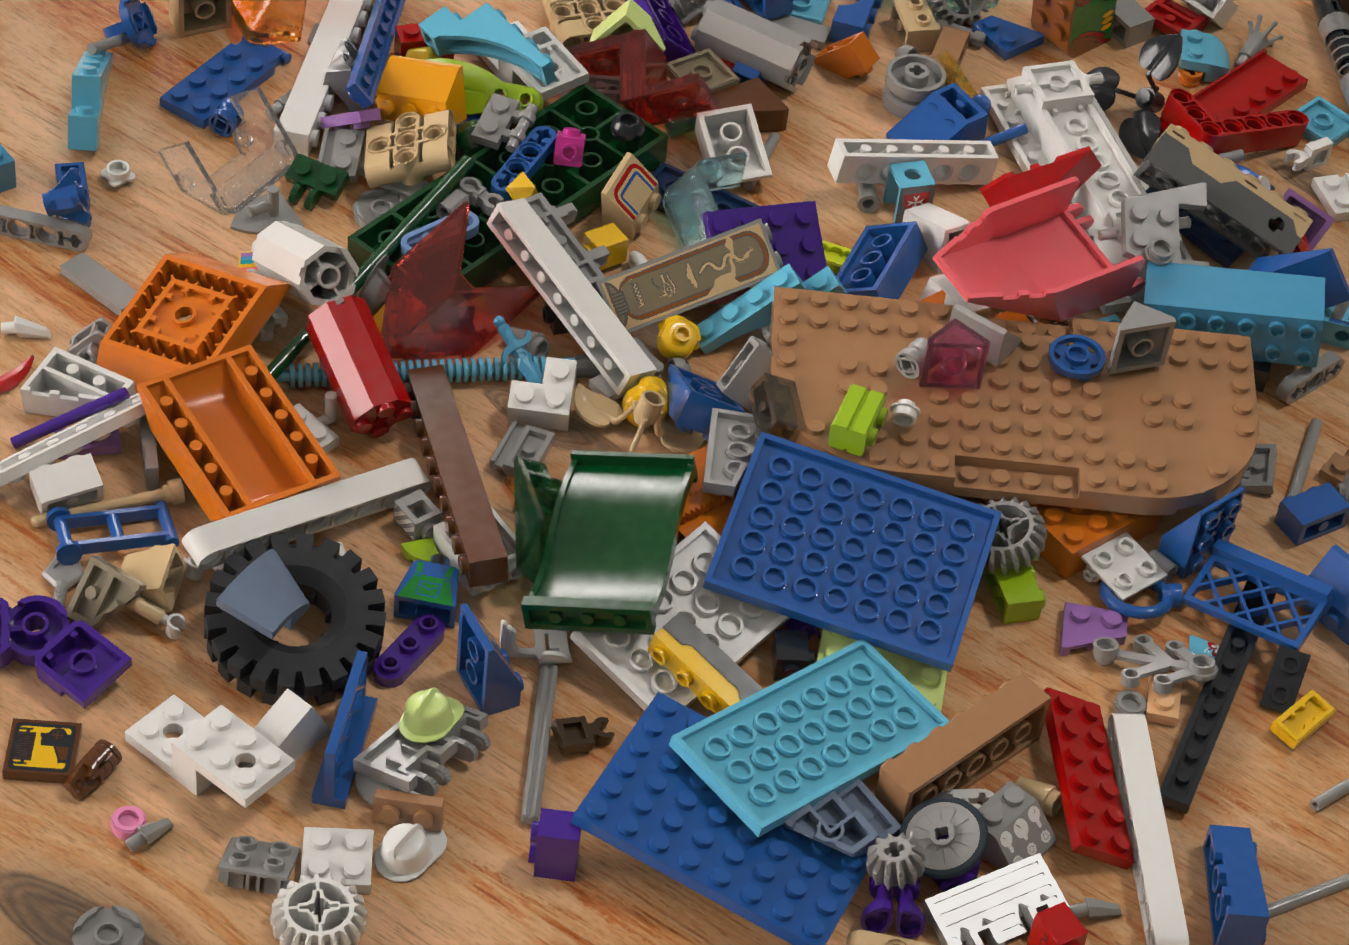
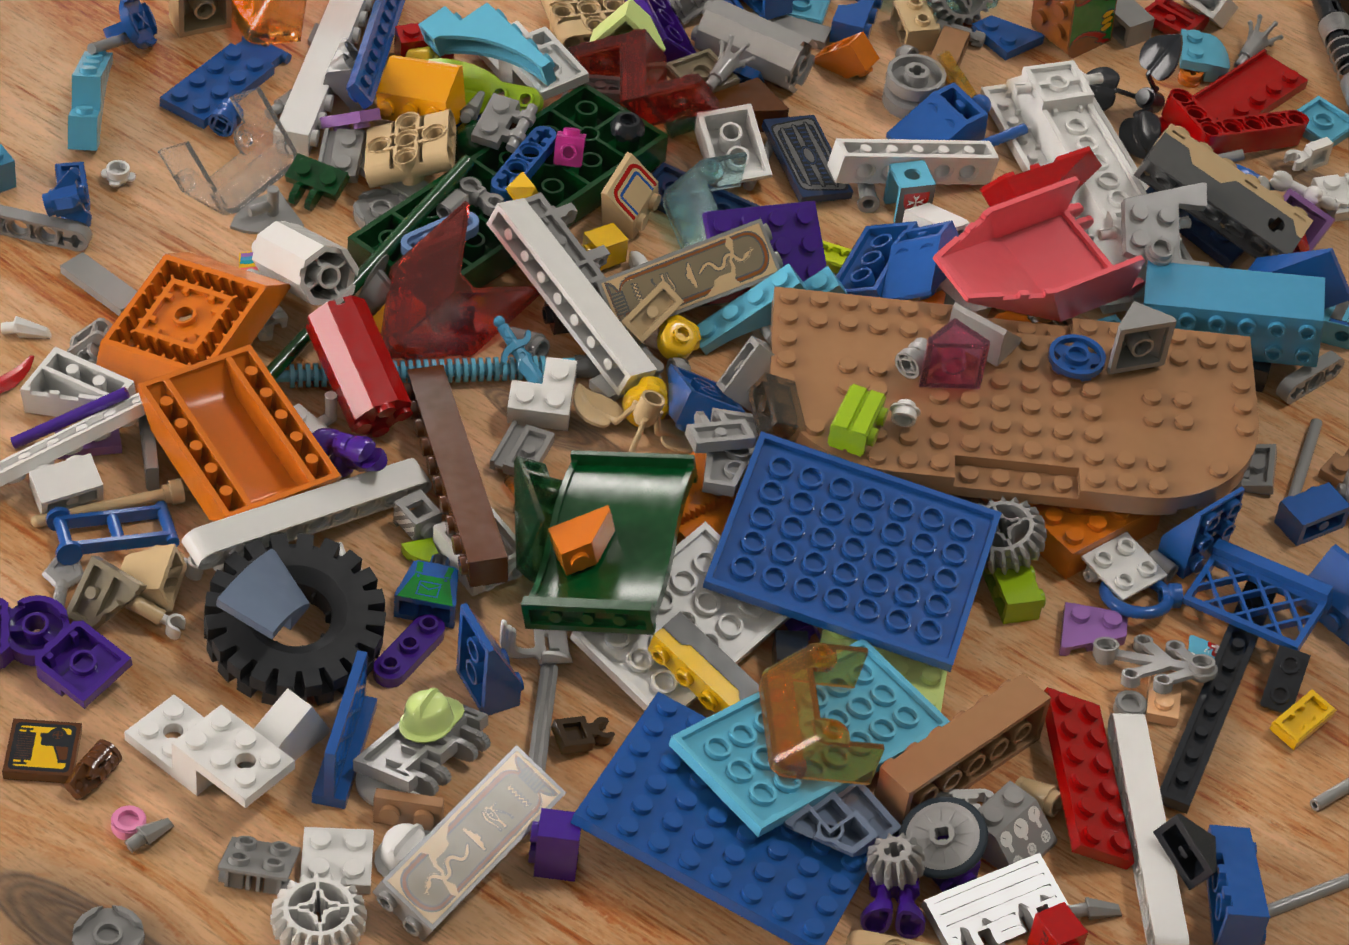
none -> dark purple piece [312,428,388,478]
none -> brick [373,745,566,941]
none -> light grey bar [460,90,485,123]
none -> orange slope [548,505,615,576]
none -> tan plate [621,280,684,344]
none -> light grey hinge [685,409,756,453]
none -> light grey piece [704,34,756,92]
none -> clear orange windscreen [759,643,885,785]
none -> tile [761,115,854,203]
none -> blue slope [882,220,959,300]
none -> black slope [1153,813,1217,890]
none -> white piece [1270,170,1341,212]

